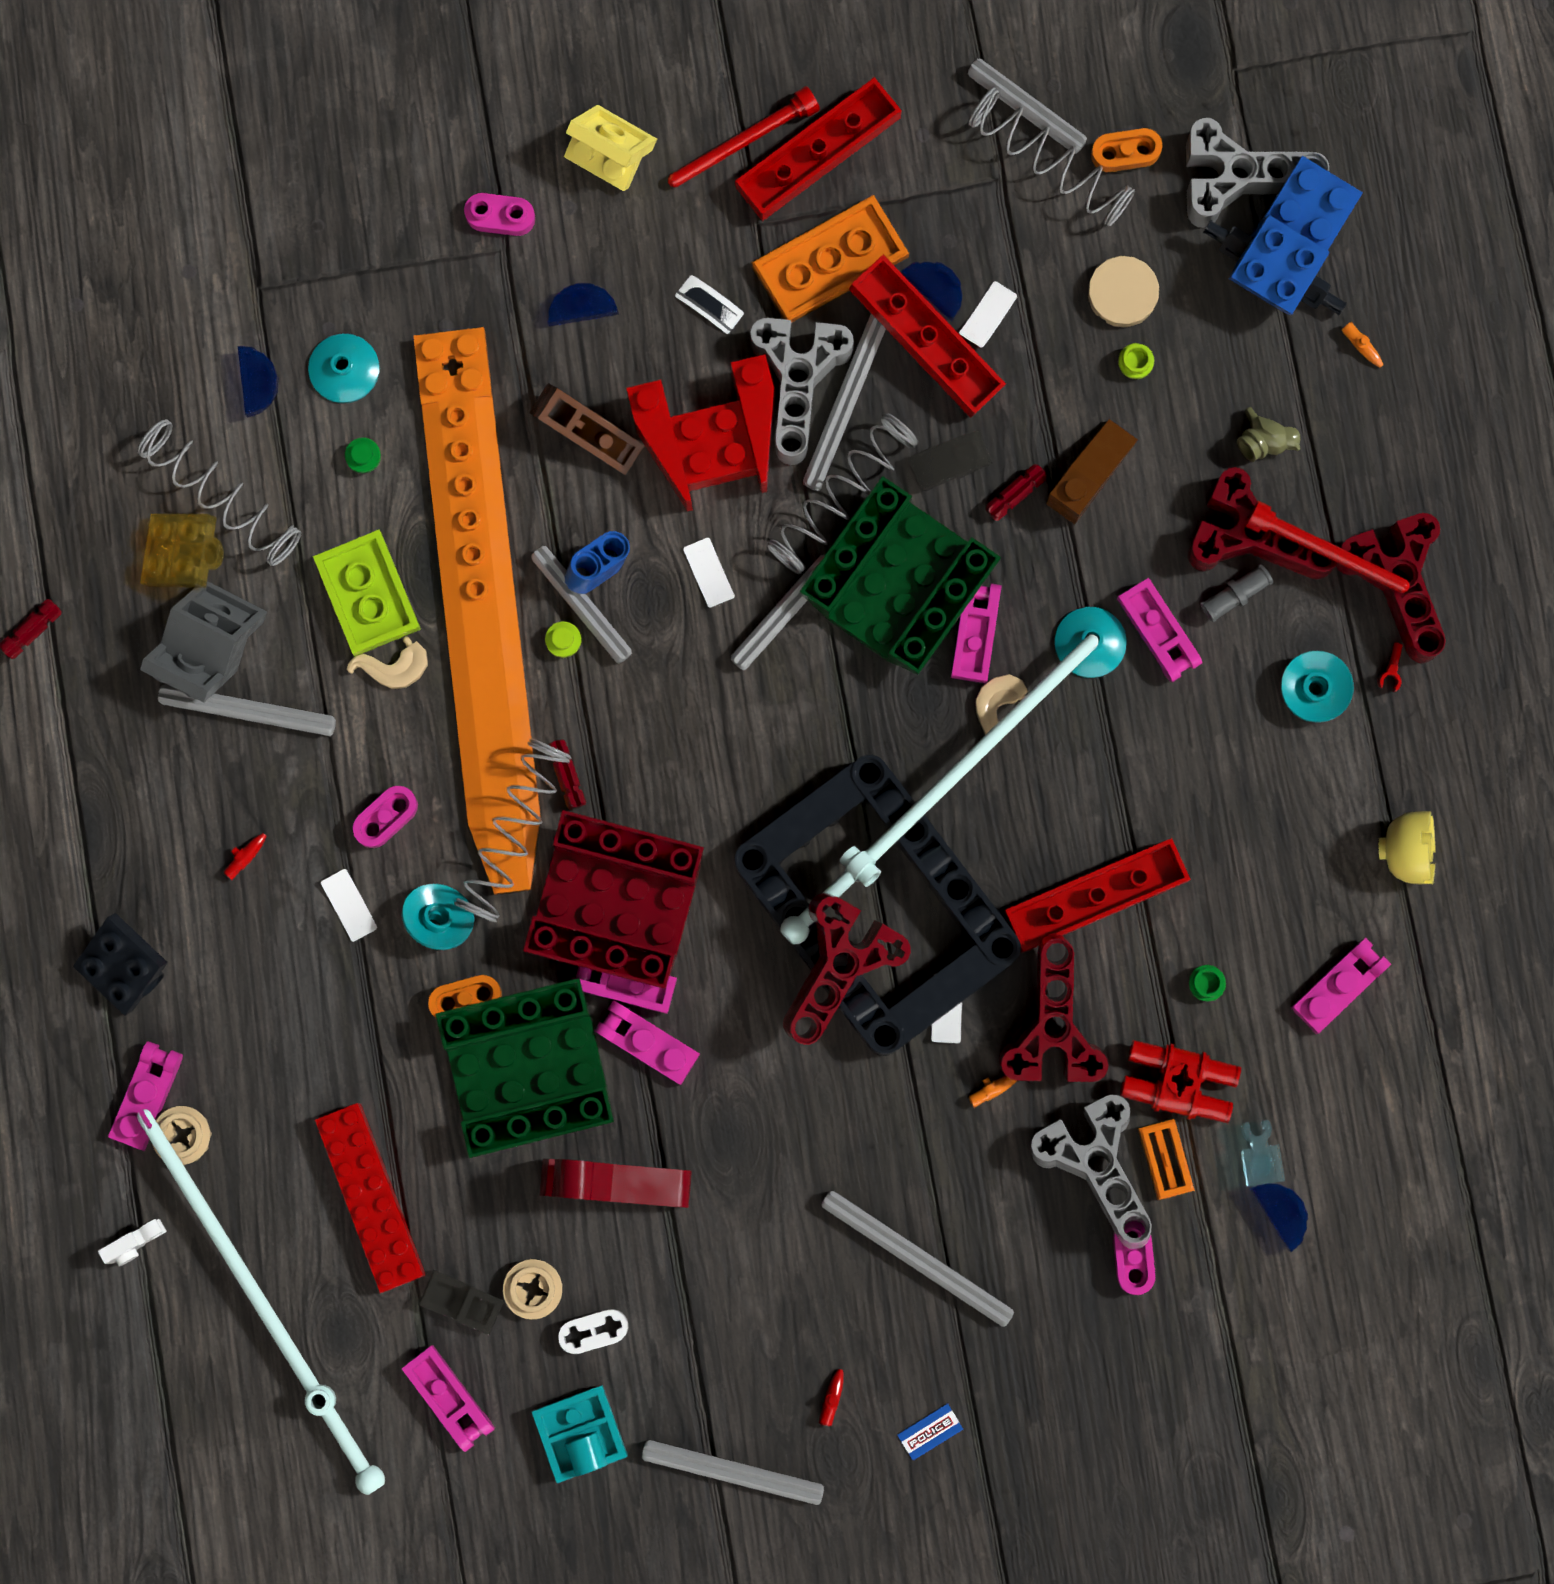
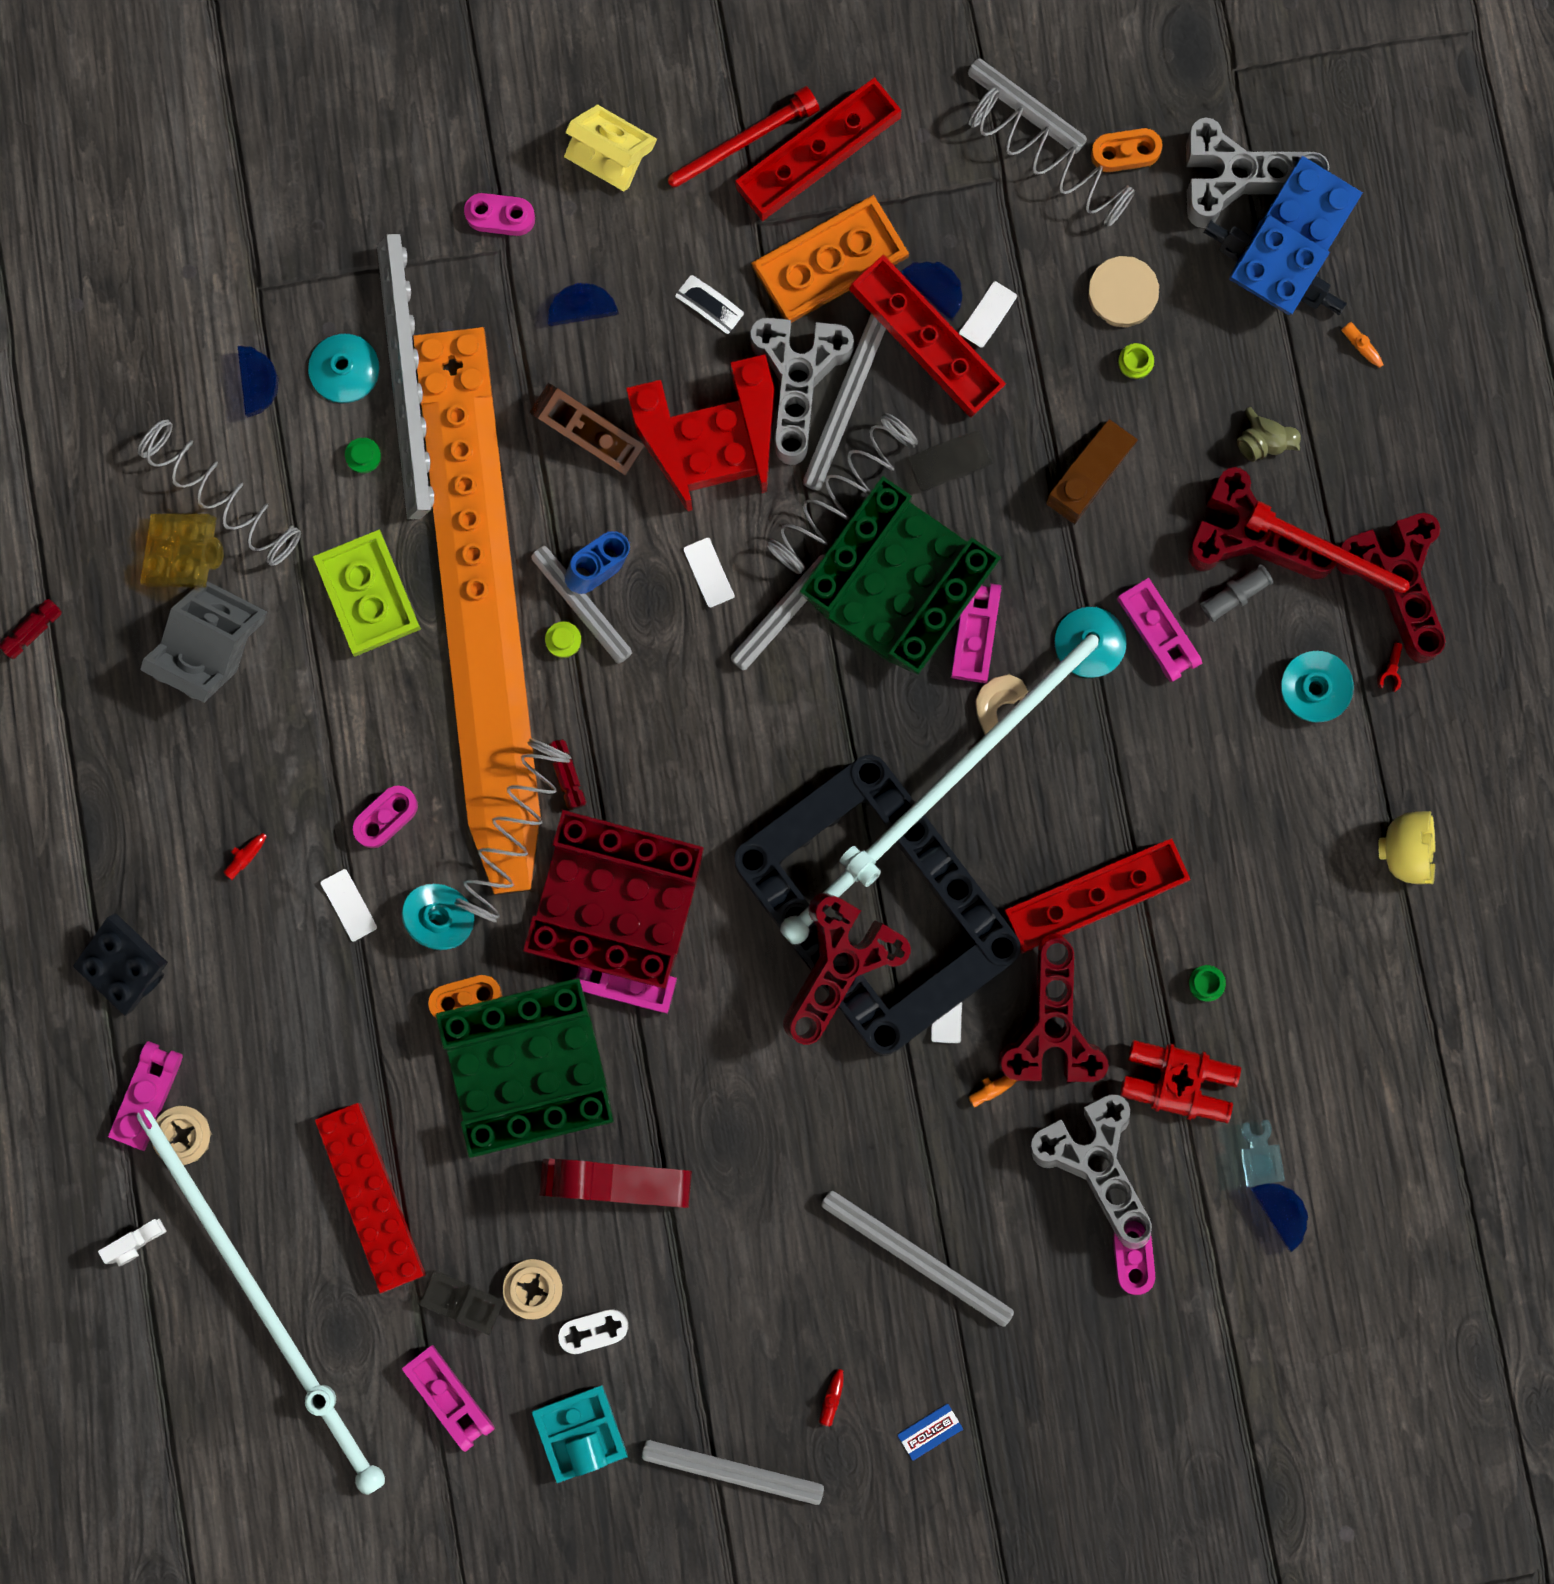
light grey axle [158,684,336,736] -> none
tan piece [347,637,428,689] -> none
dark pink plate [594,1000,700,1085] -> none
dark red axle [985,464,1047,521] -> none
orange tile [1138,1119,1195,1200] -> none
dark pink plate [1291,937,1391,1034] -> none
none -> light grey plate [377,234,434,519]

